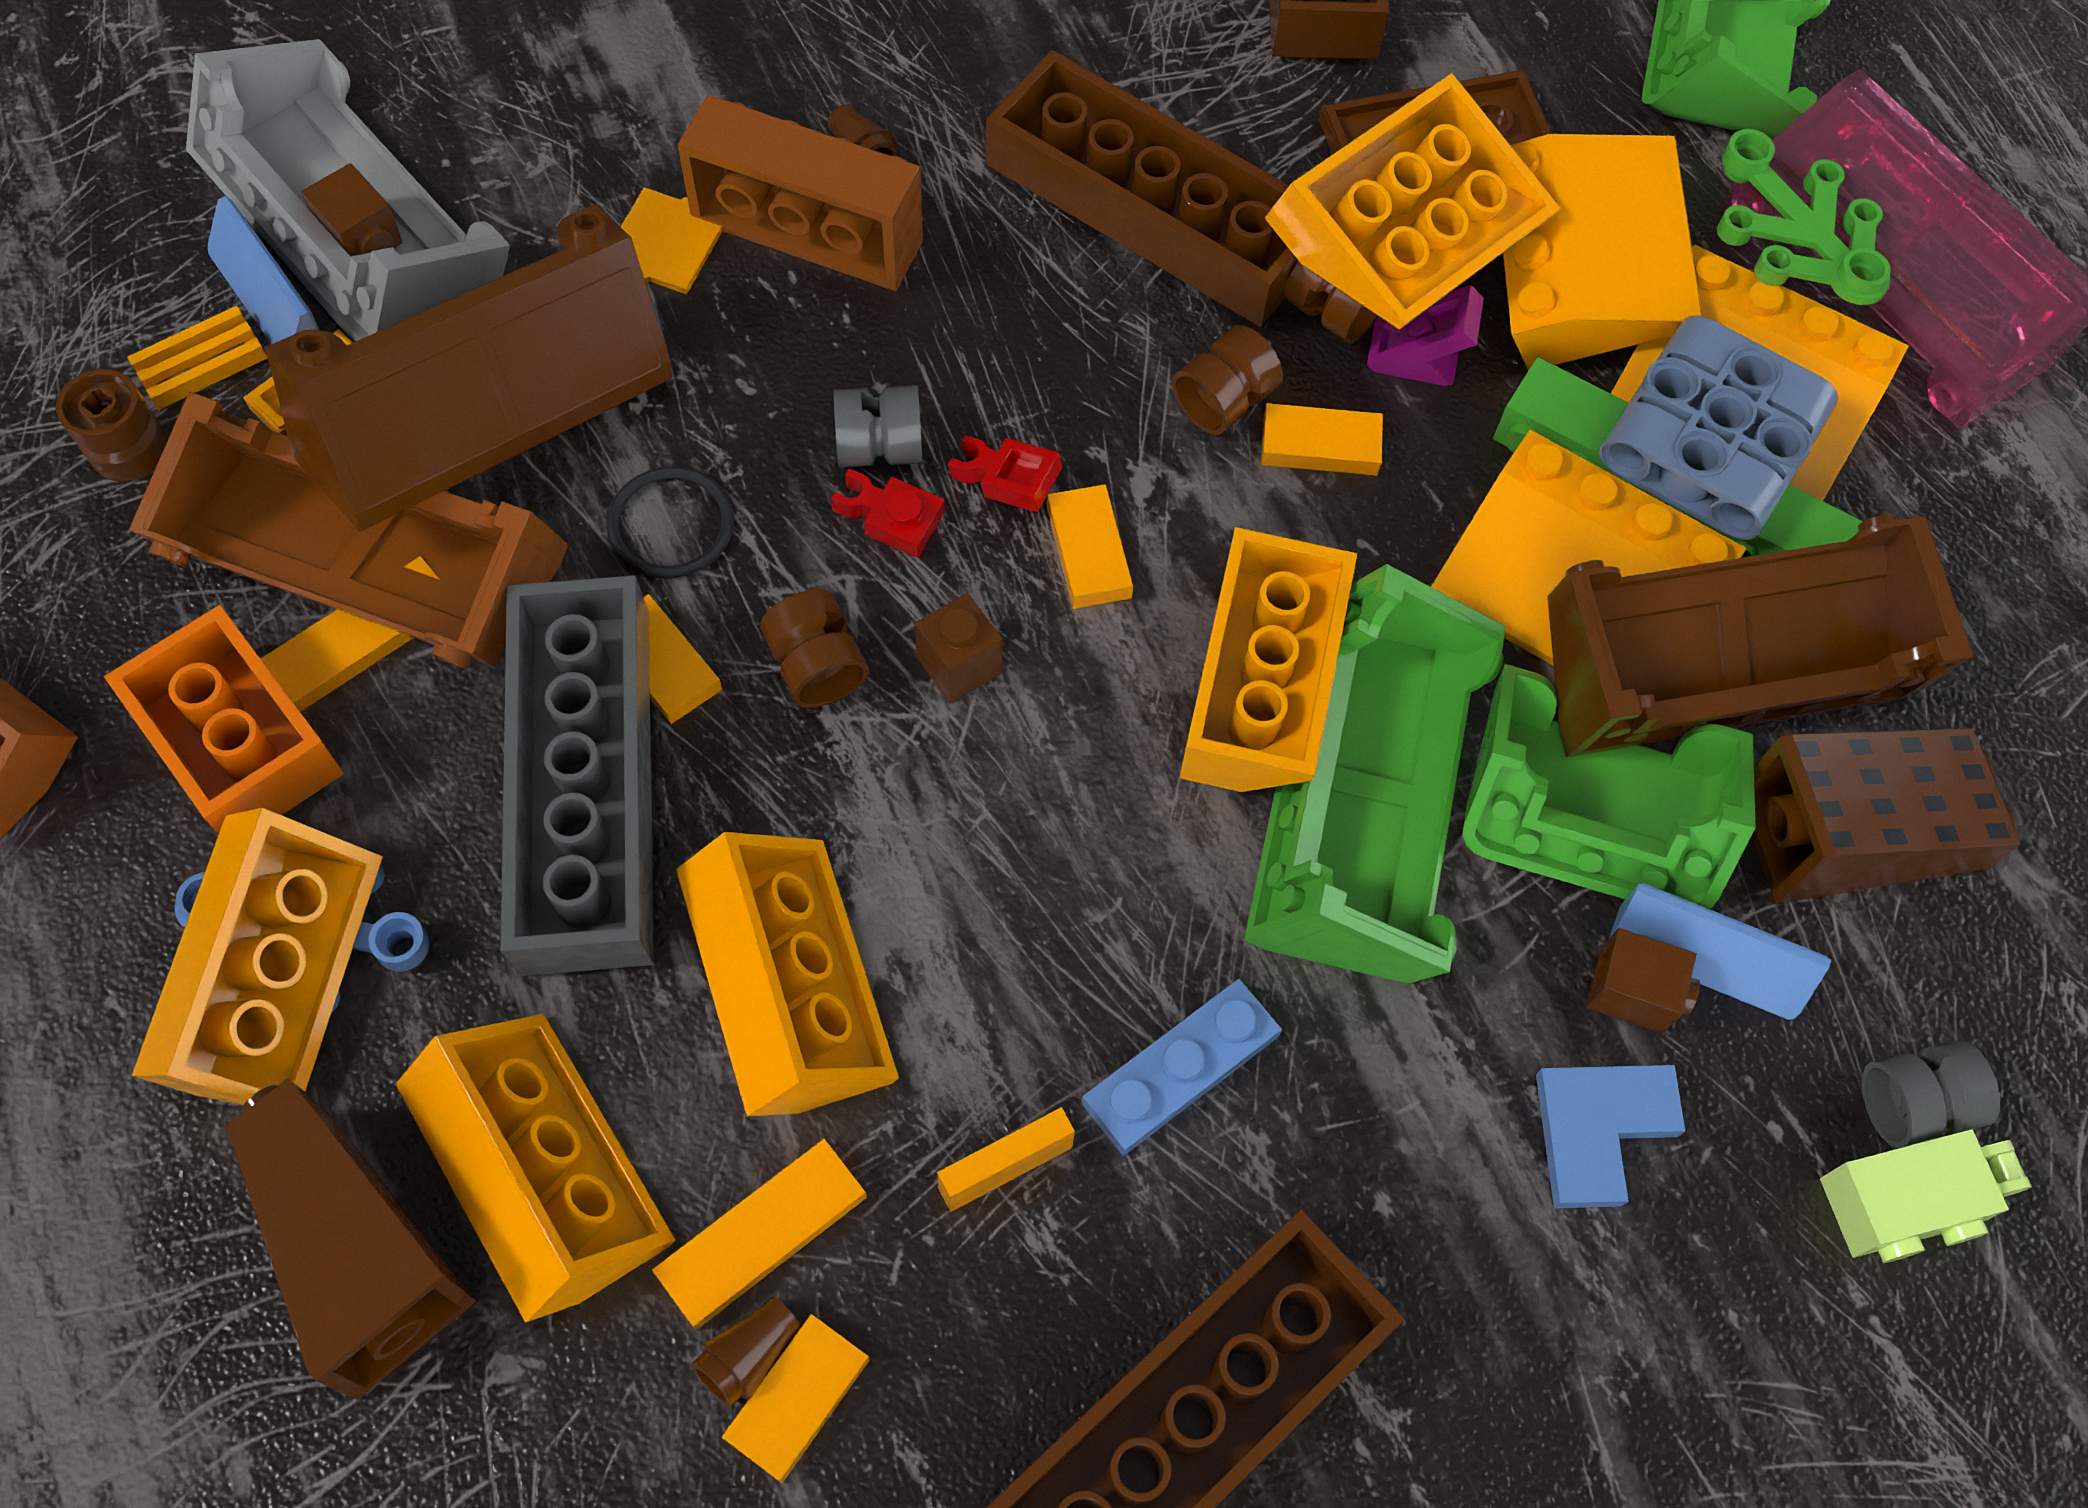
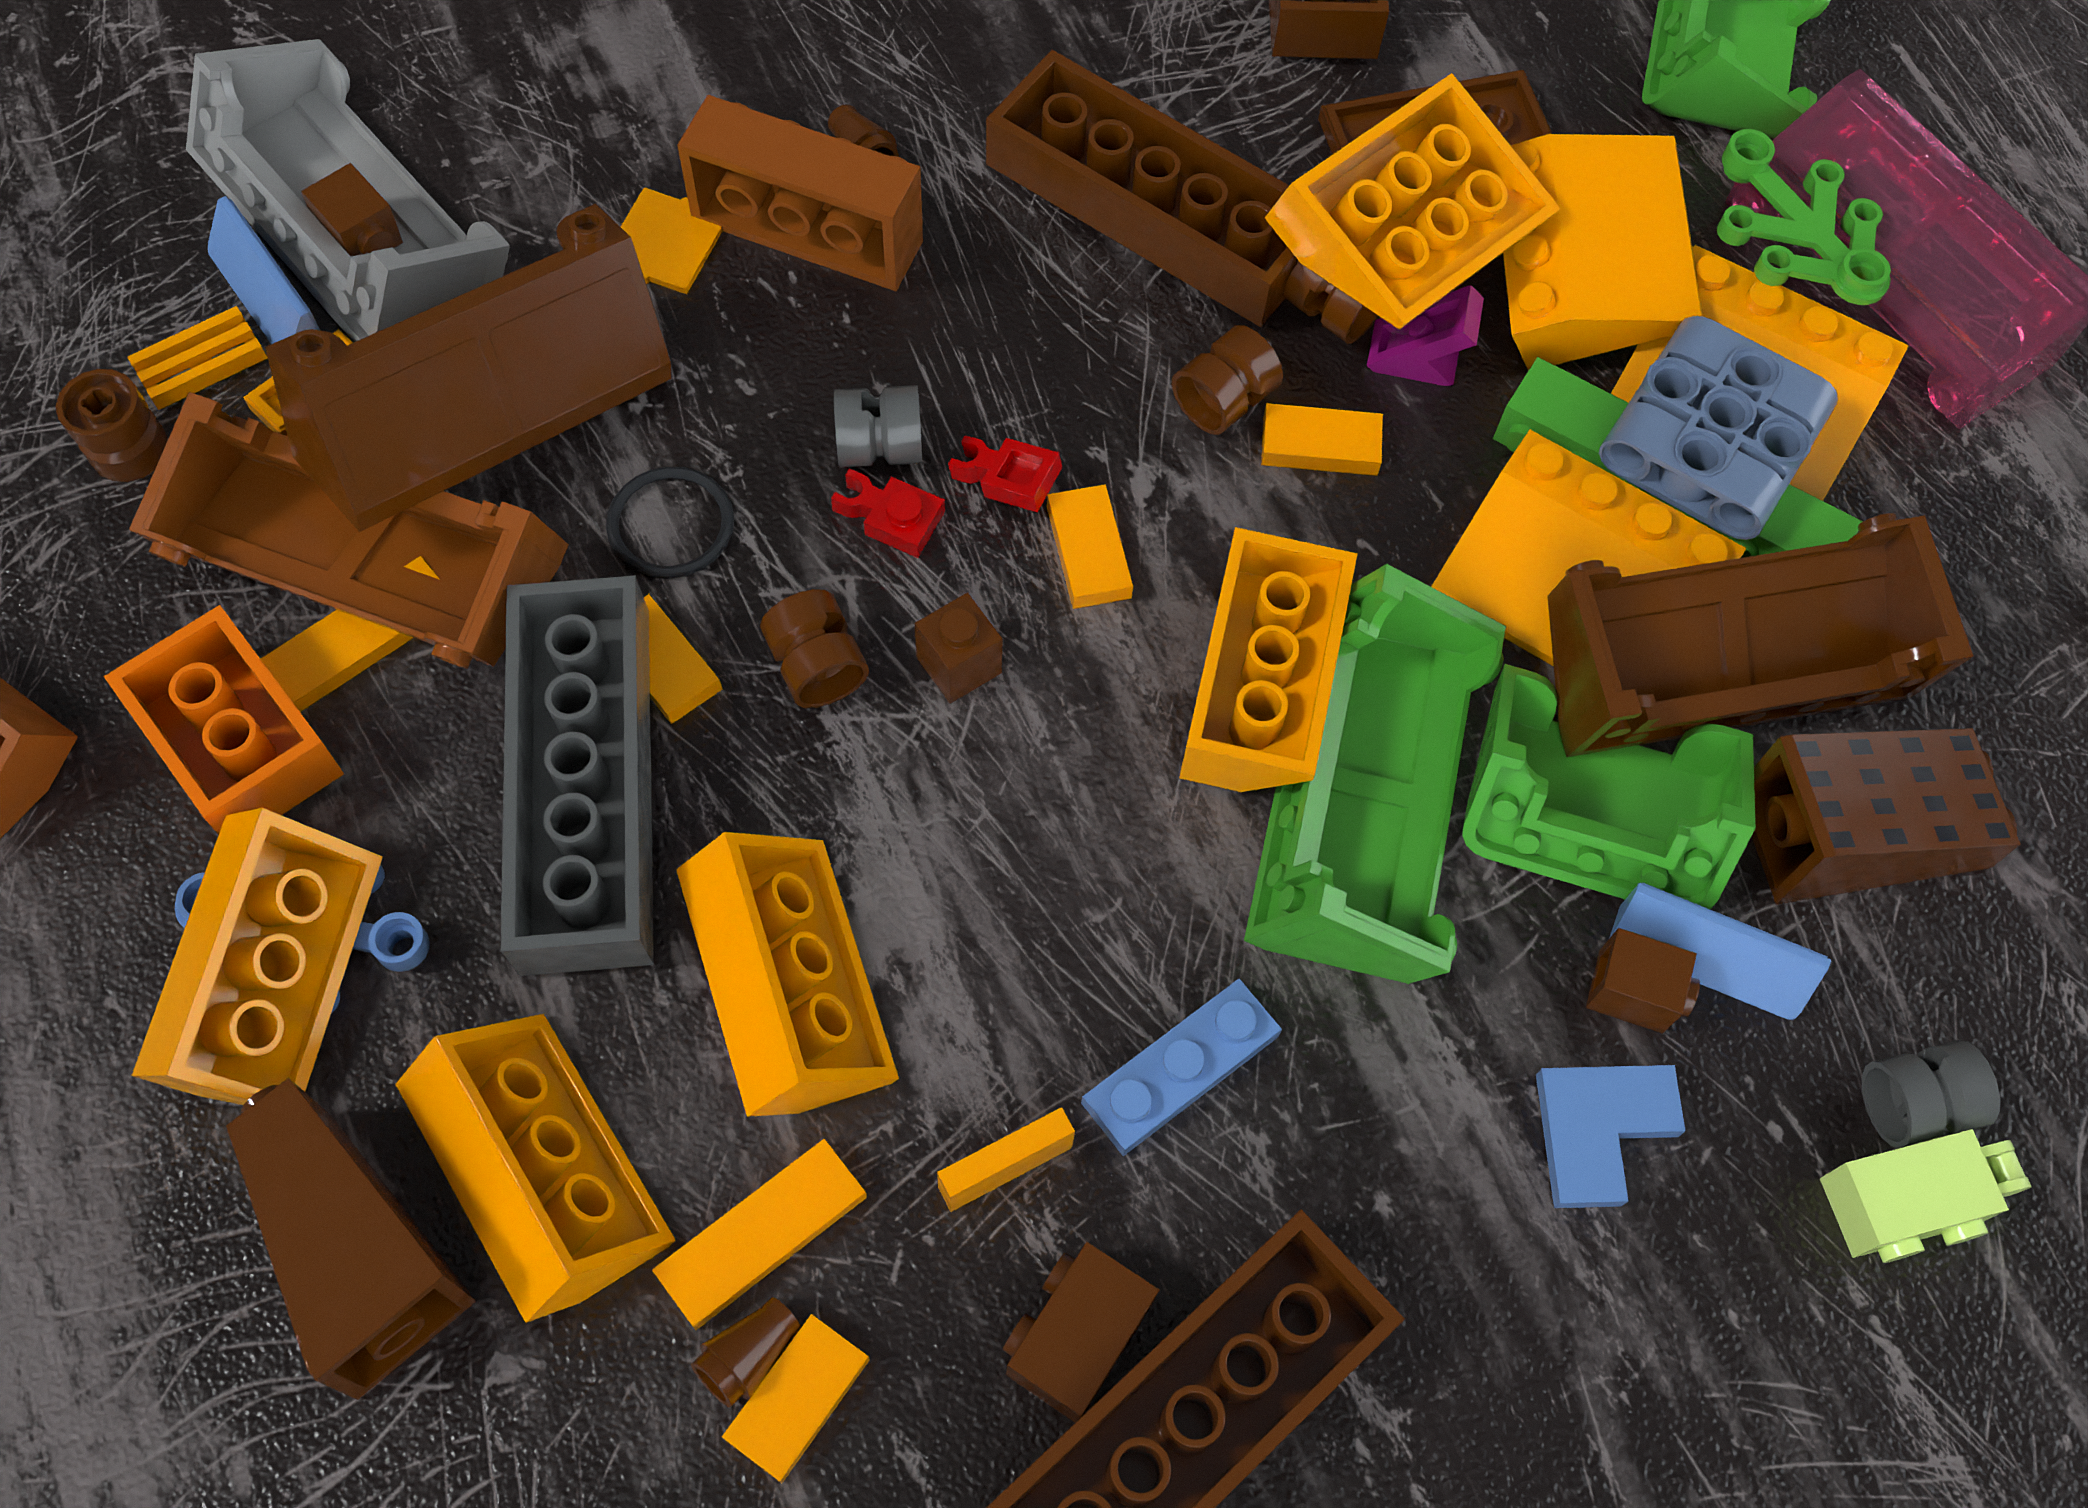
none -> reddish brown brick [1003,1242,1159,1423]

